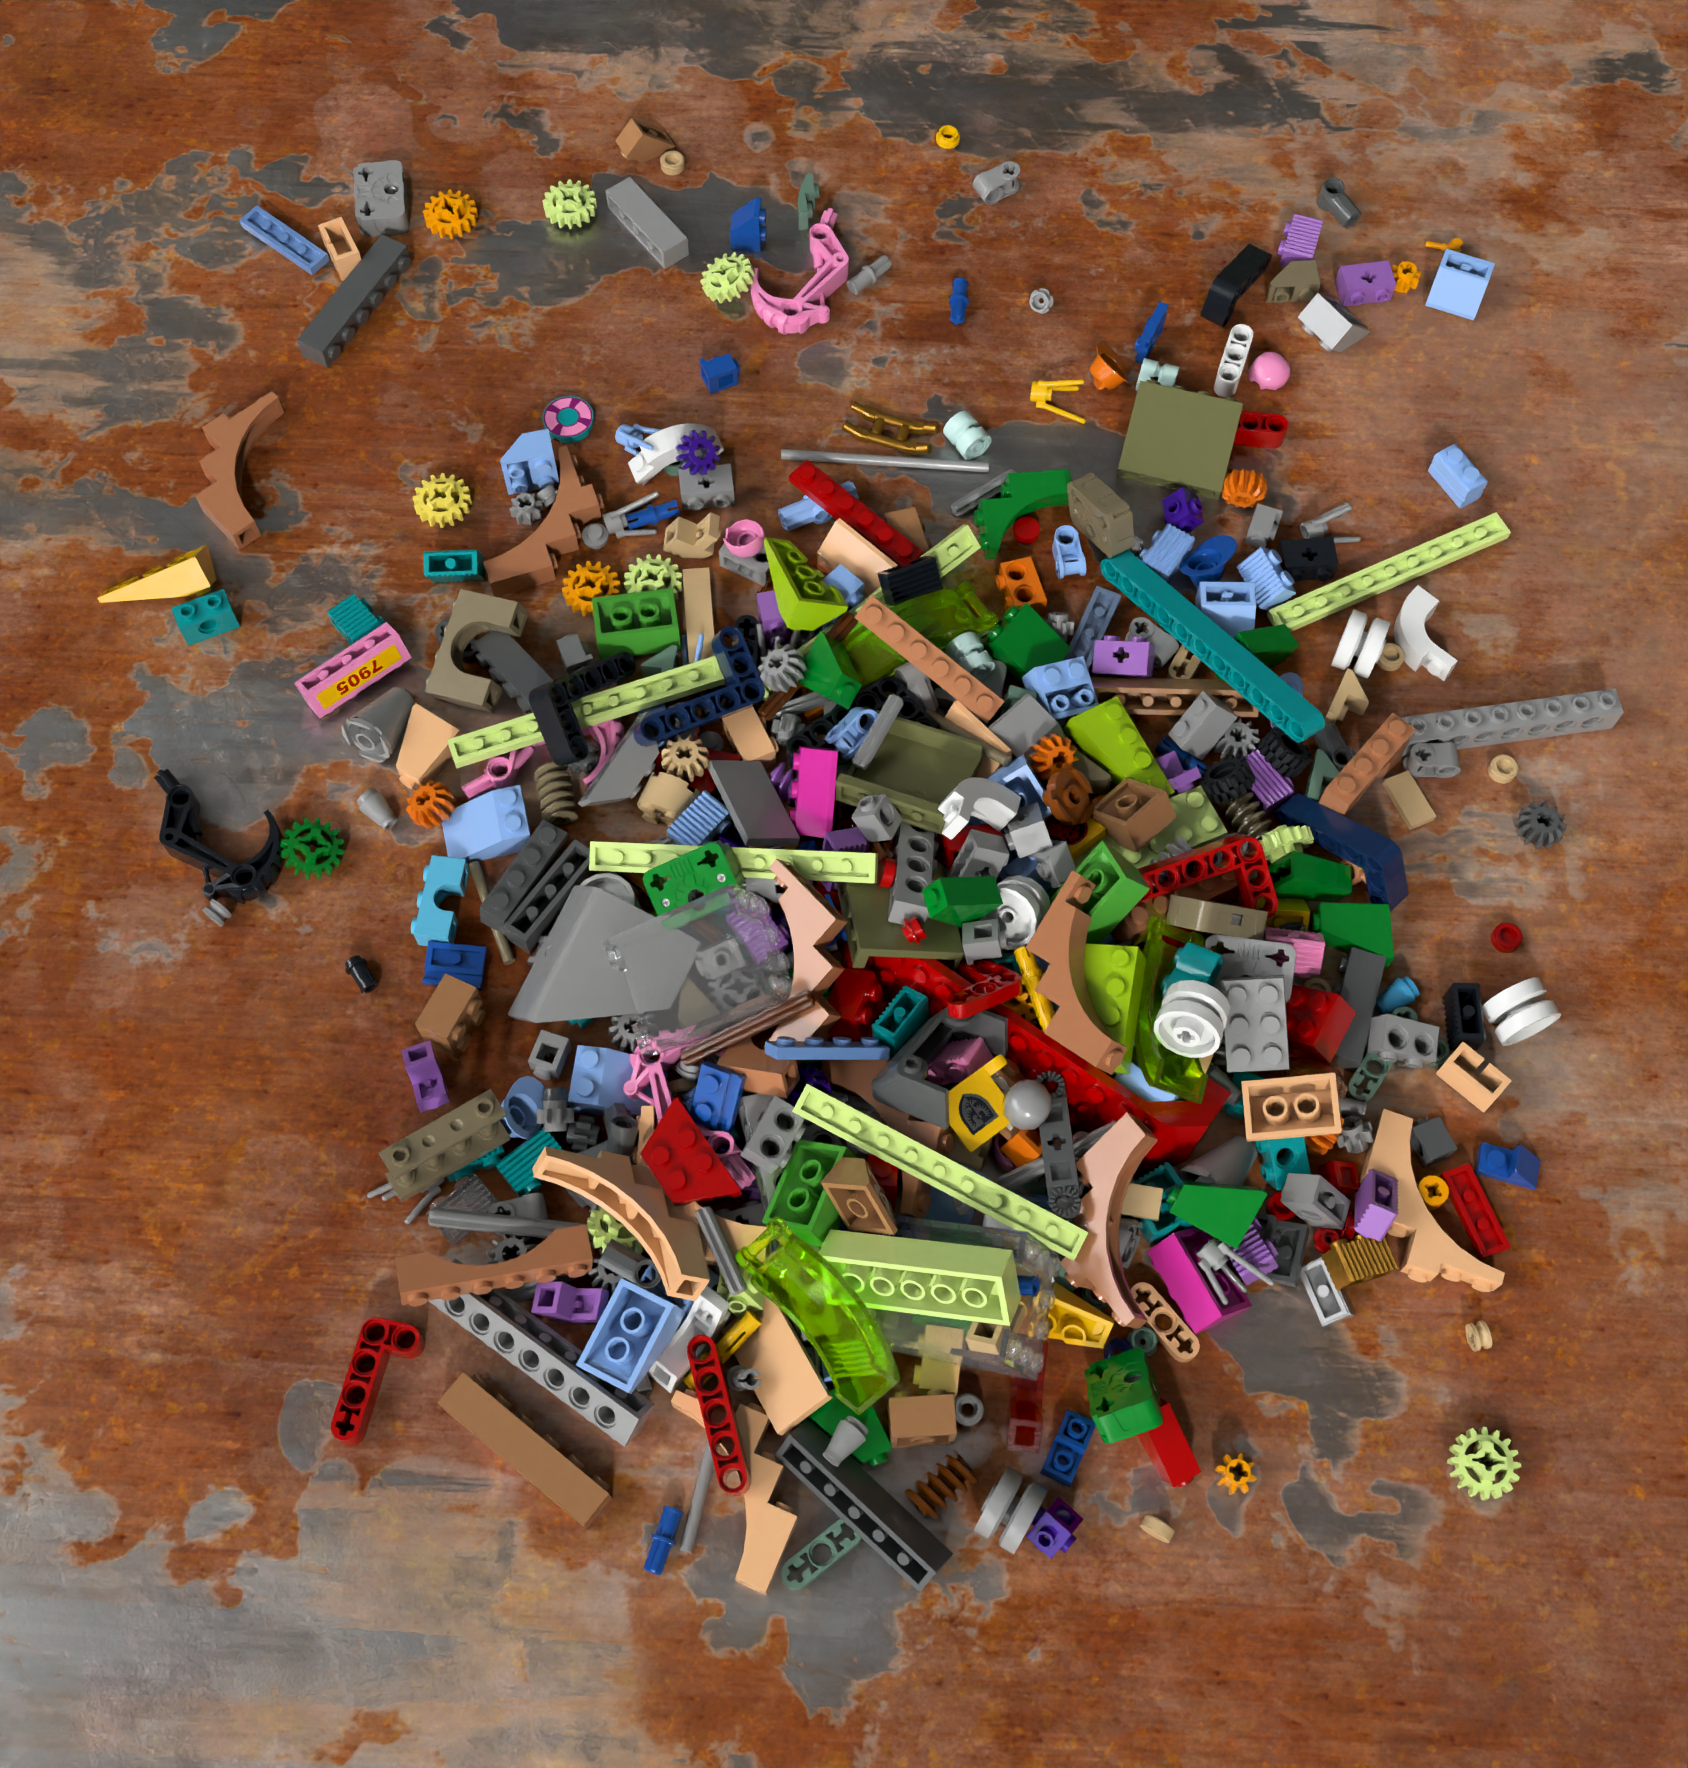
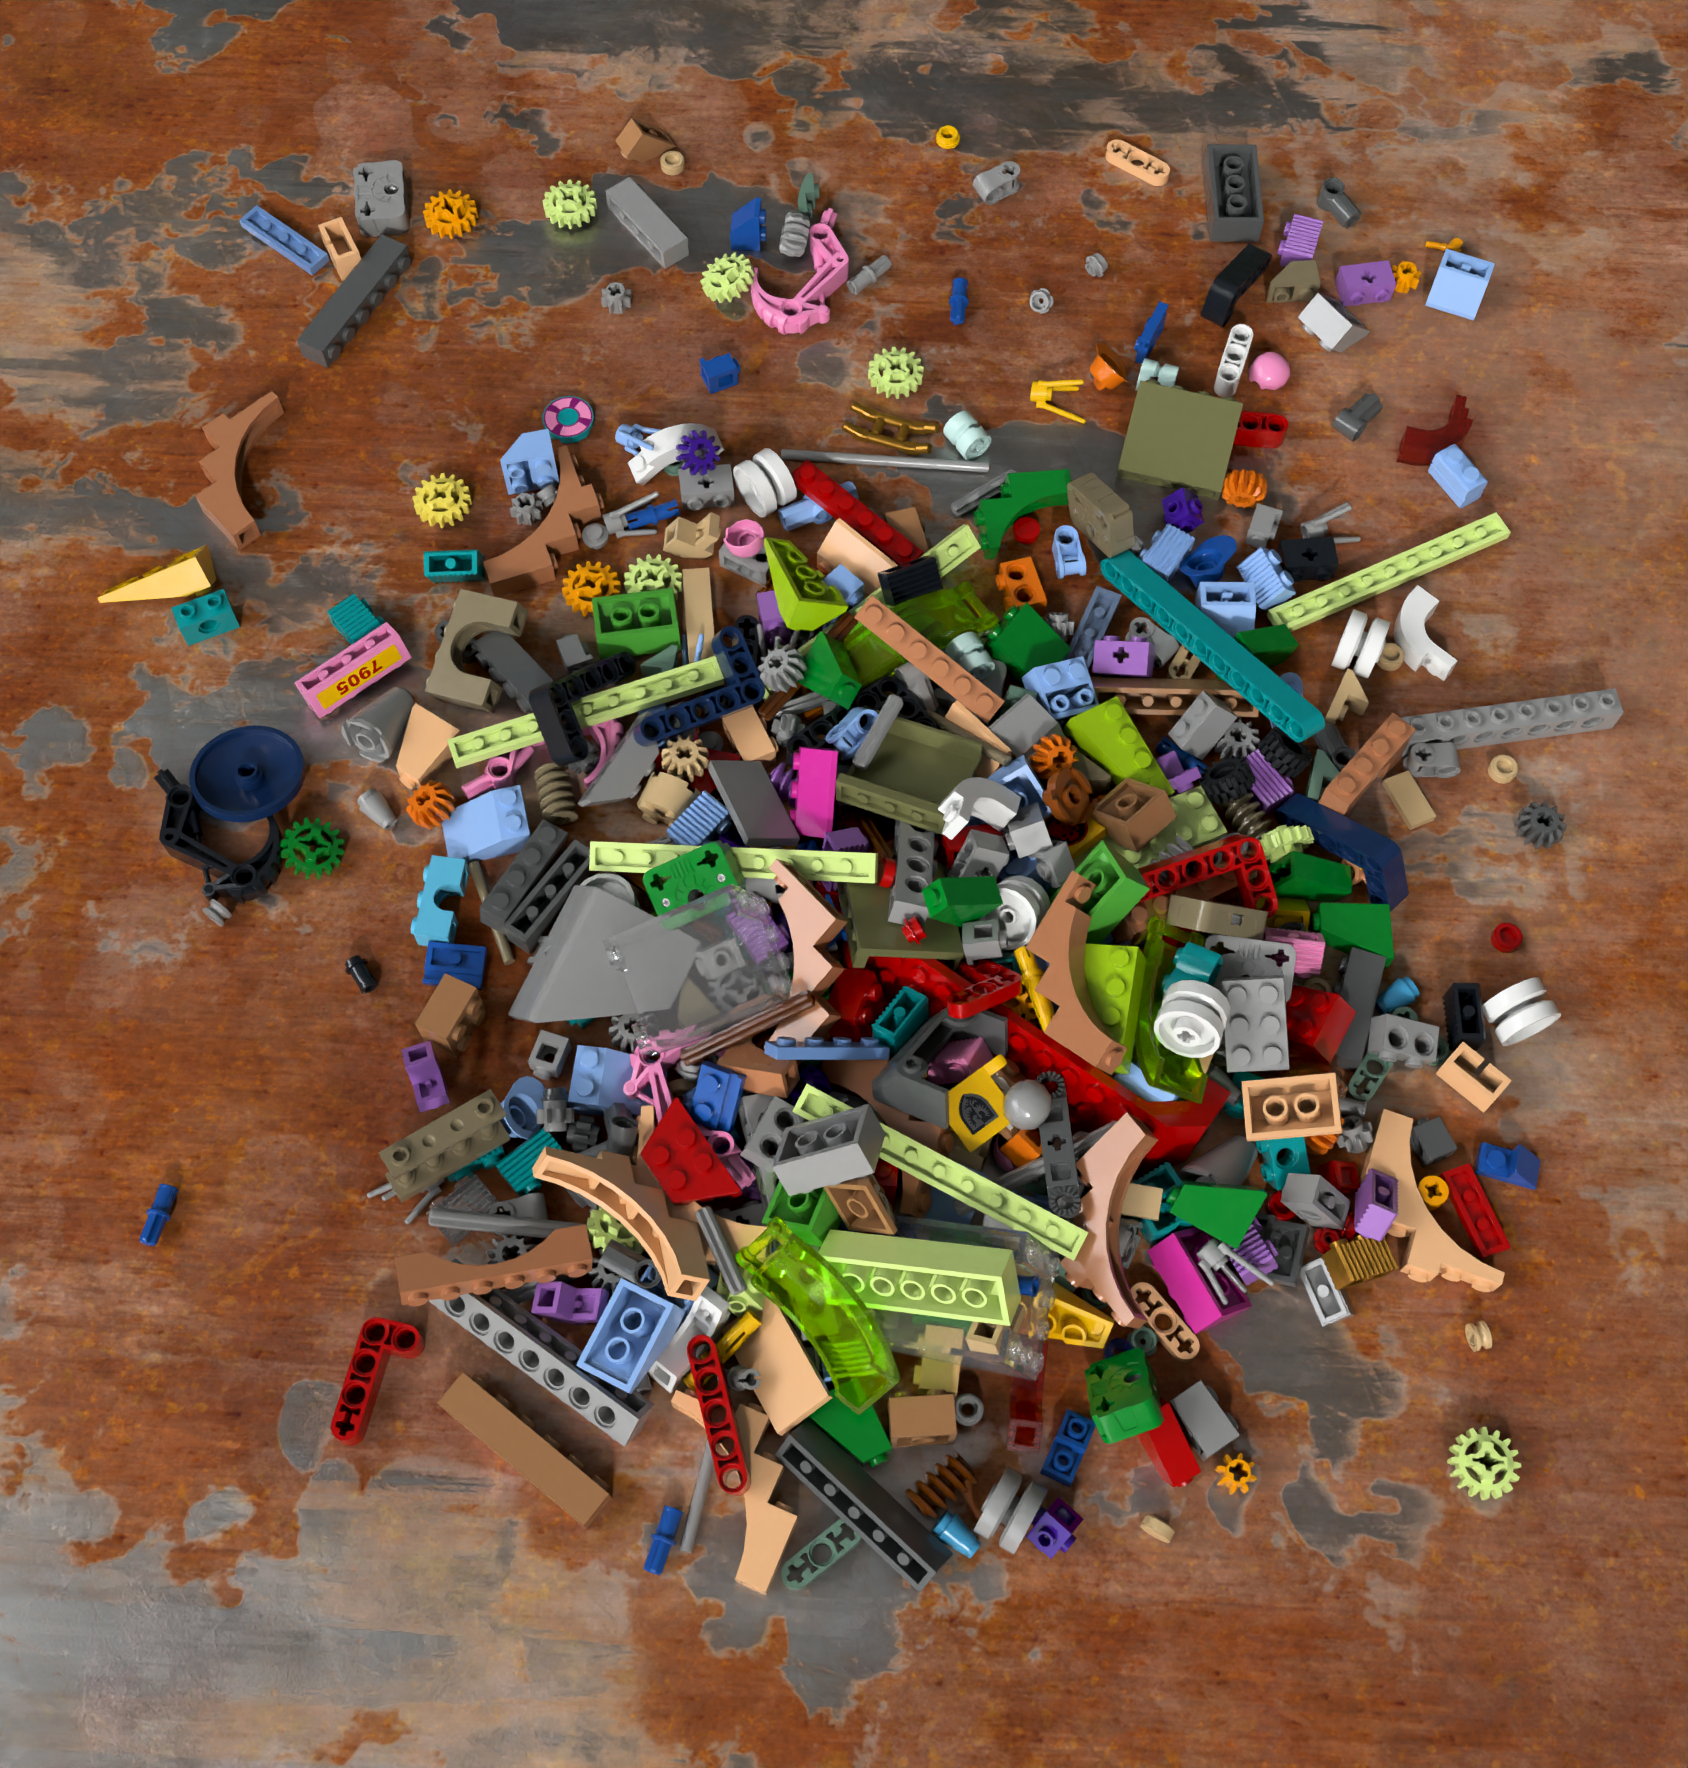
light grey cone [823,1415,868,1467] -> none
light grey brick [851,794,903,842] -> none
none -> blue axle [139,1184,179,1246]
none -> dark blue dish [189,725,306,822]
none -> light grey gear [601,282,632,314]
none -> white wheel [733,448,797,518]
none -> light grey brick [772,1104,885,1196]
none -> light grey gear [779,212,810,257]
none -> yellowish green gear [868,347,924,399]
none -> dark azure cone [931,1510,981,1558]
none -> light grey plate [1085,253,1108,277]
none -> light nougat beam [1106,139,1170,186]
none -> light grey brick [1169,1380,1239,1462]
none -> dark grey brick [1203,144,1264,242]
none -> dark grey piece [1332,393,1383,442]
none -> clear red arch [1396,395,1473,466]

